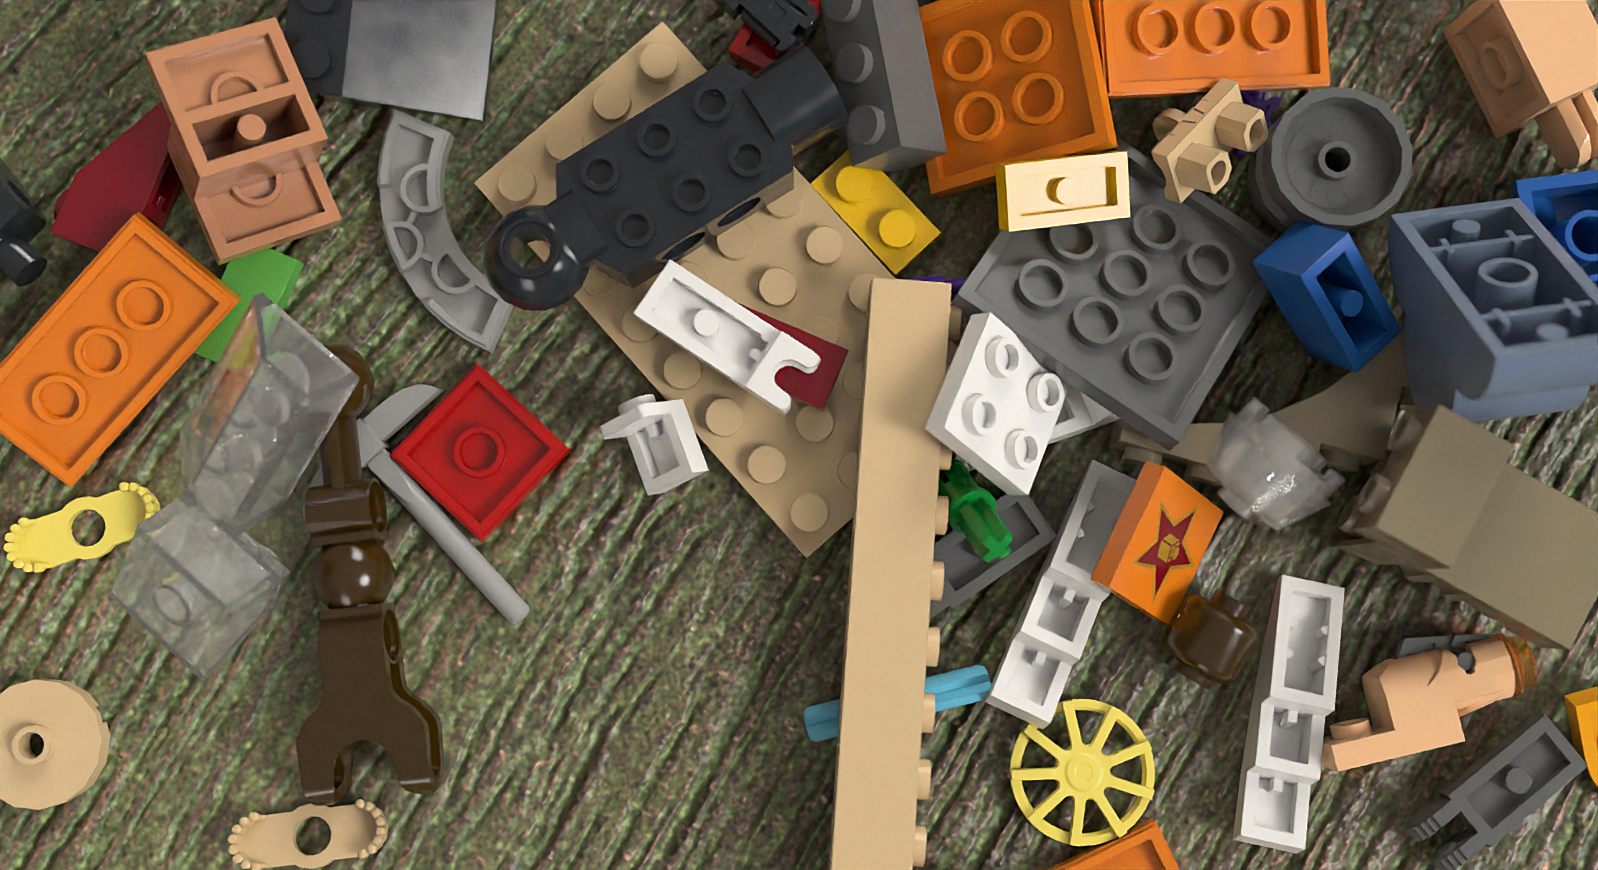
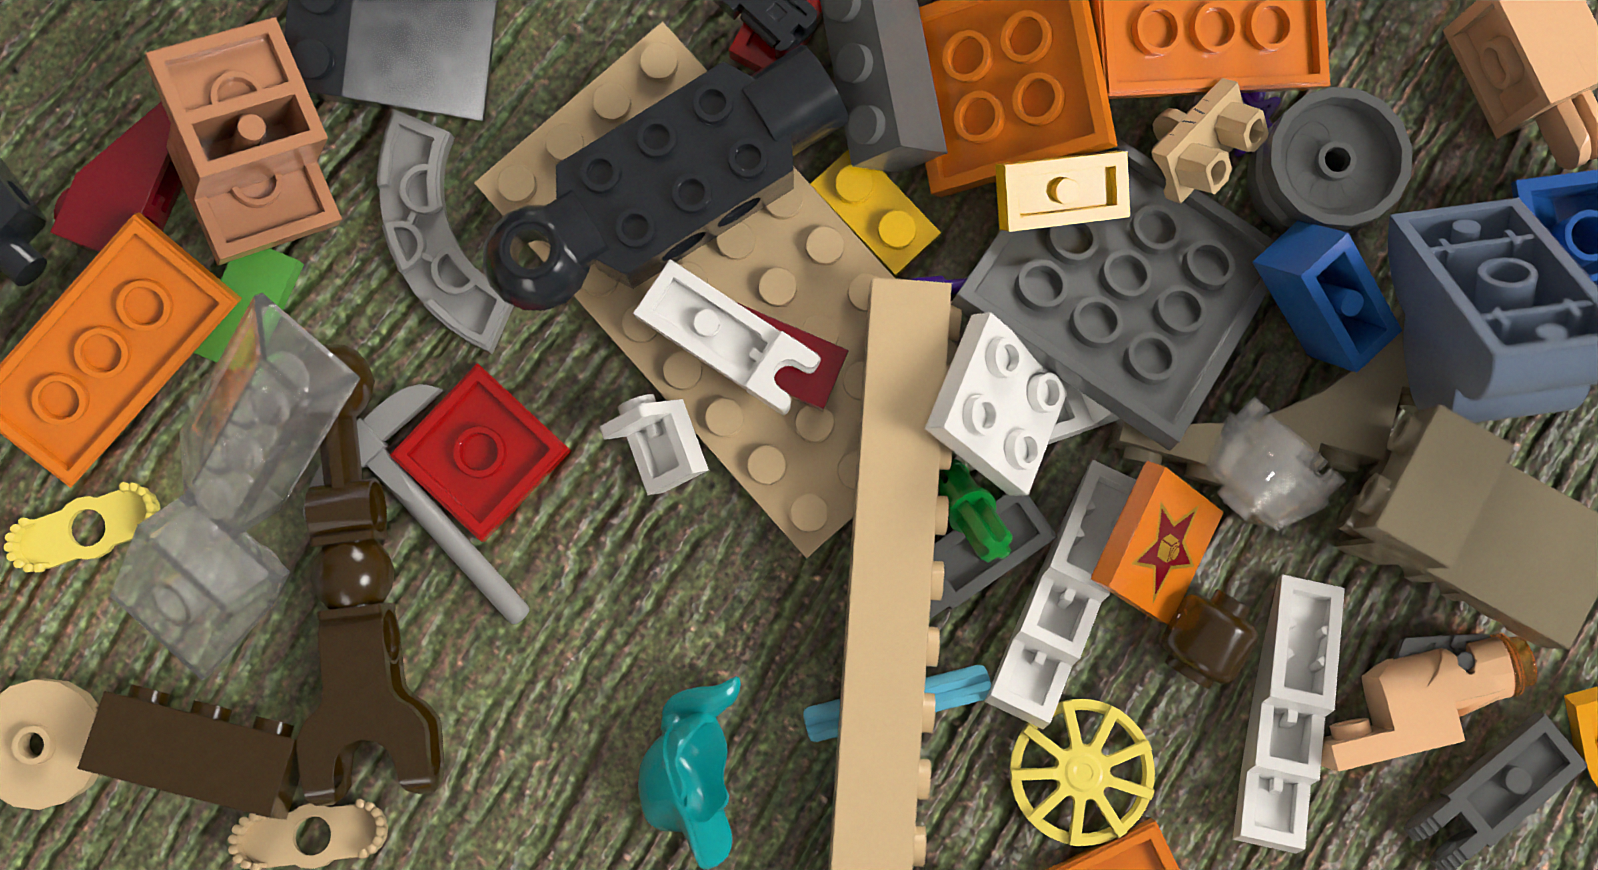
none -> dark brown brick [77,684,300,820]
none -> teal hair [638,676,741,870]

